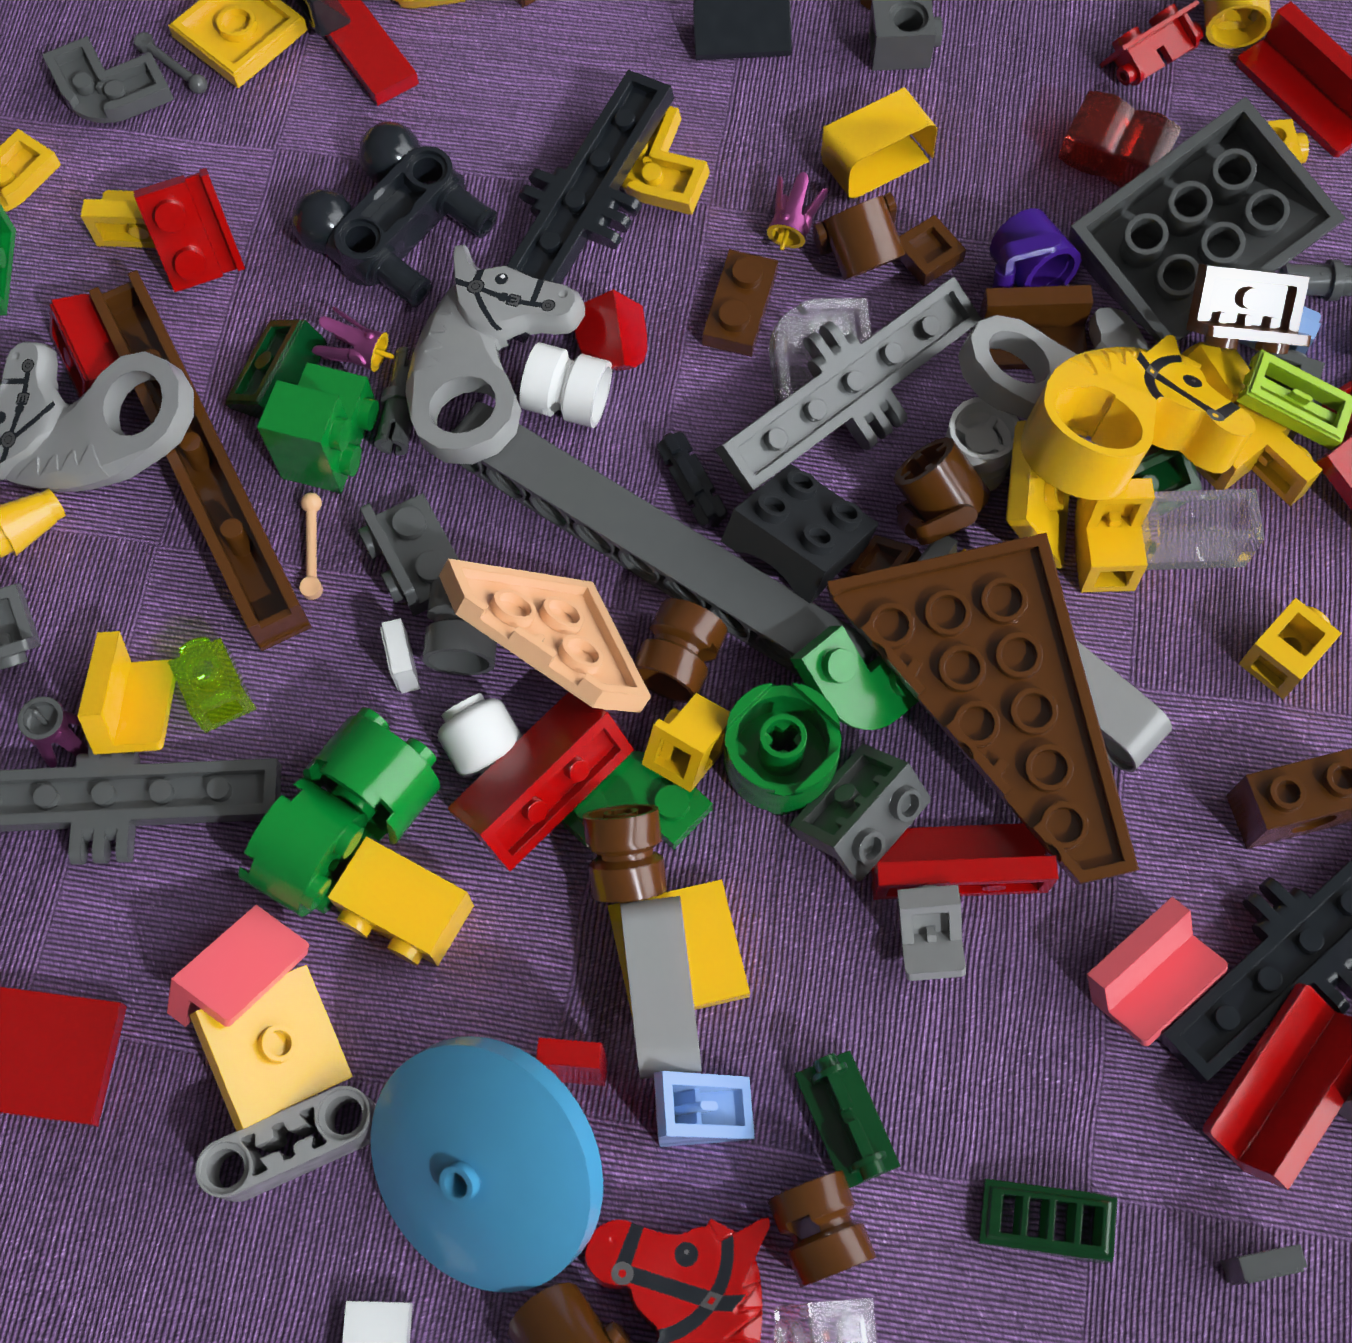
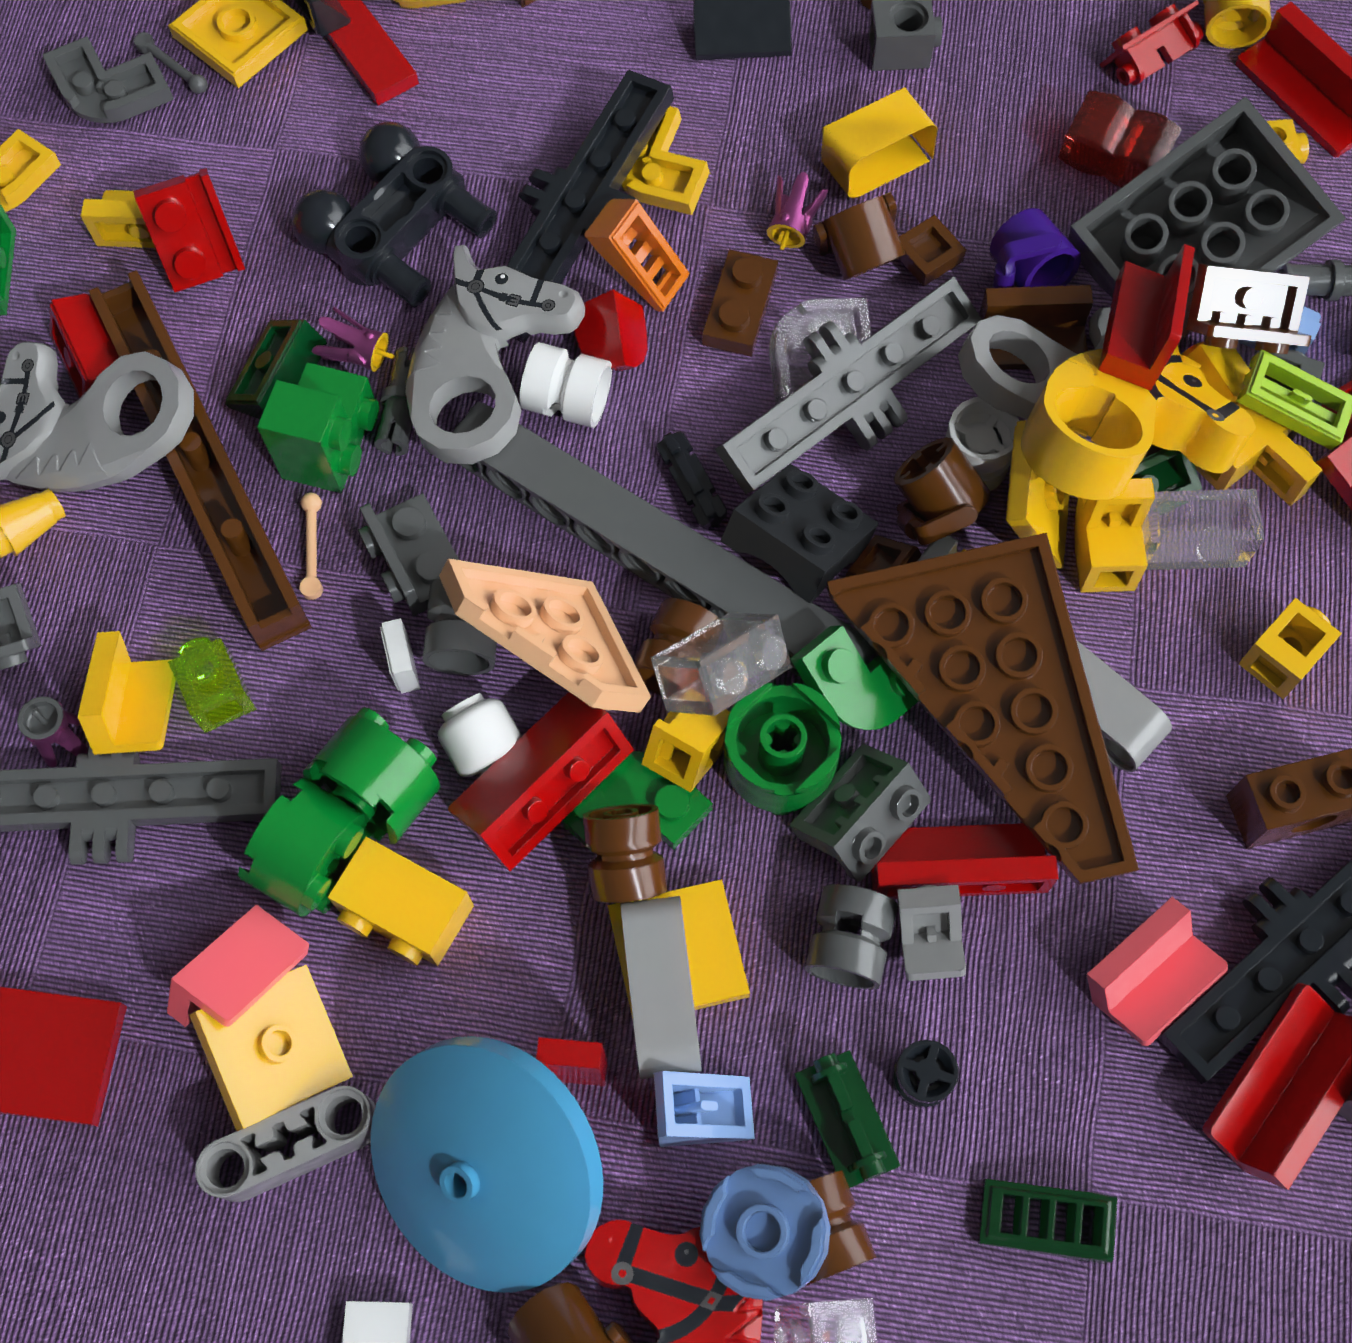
dark grey tile [1220,1244,1308,1286] -> none
none -> orange slope [585,199,690,312]
none -> clear piece [651,613,792,716]
none -> medium blue tile [700,1164,831,1301]
none -> dark grey wheel [804,884,898,990]
none -> black wheel [892,1040,959,1108]
none -> red panel [1098,244,1195,391]

